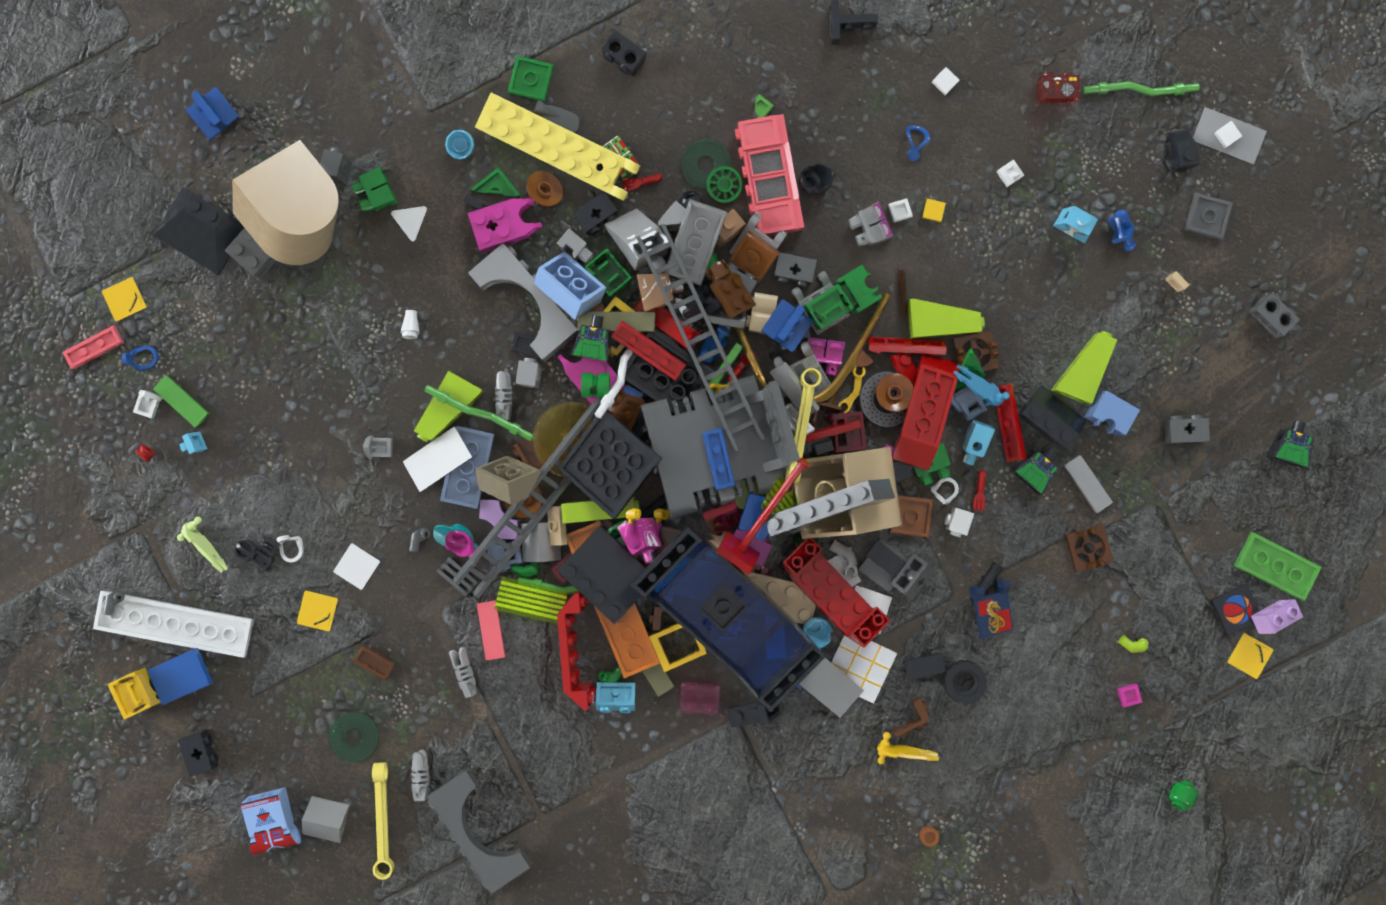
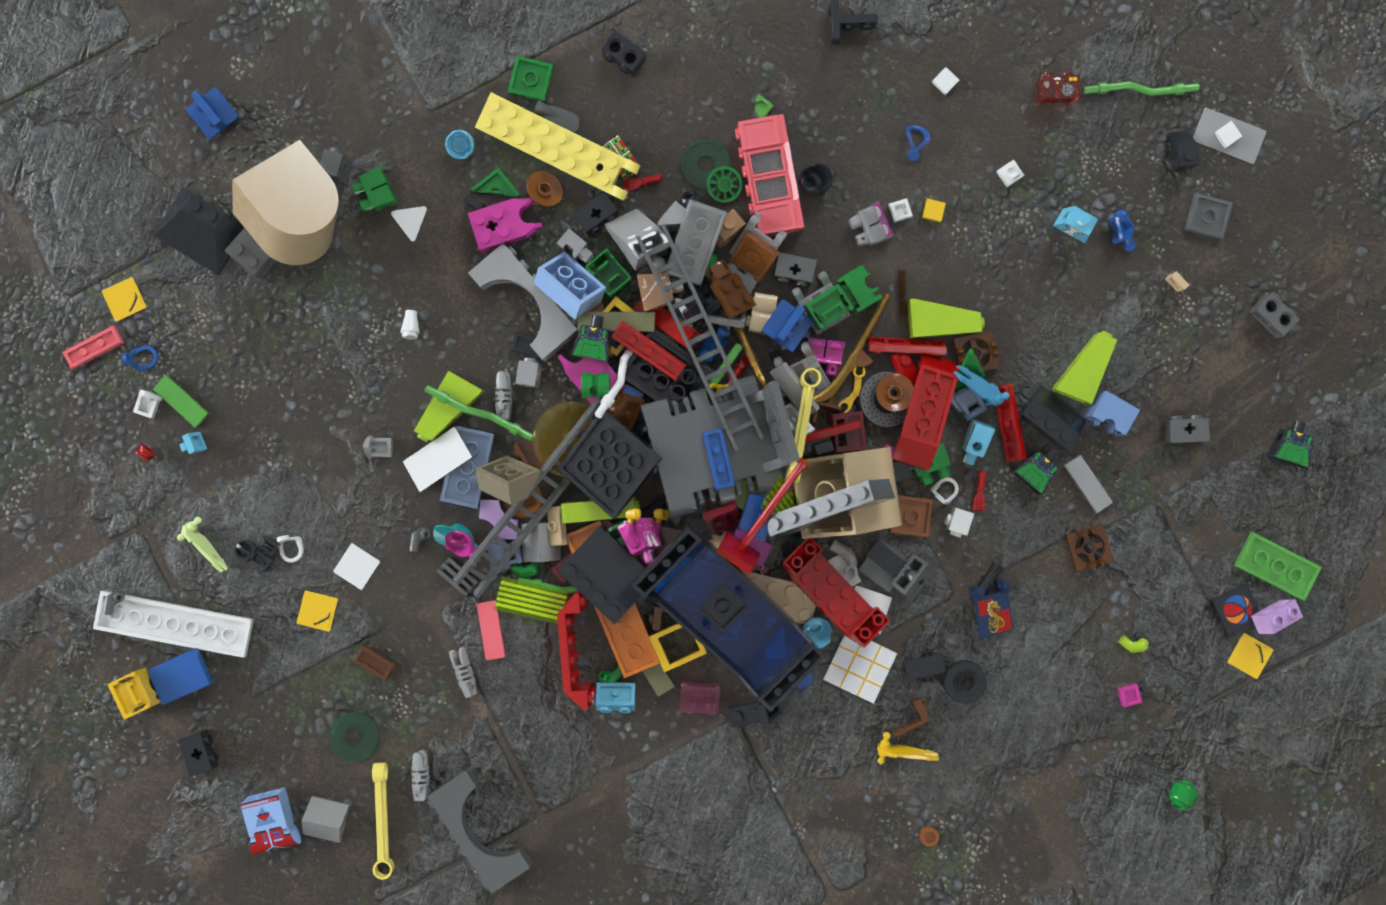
light grey sticker [799,658,864,718] -> none

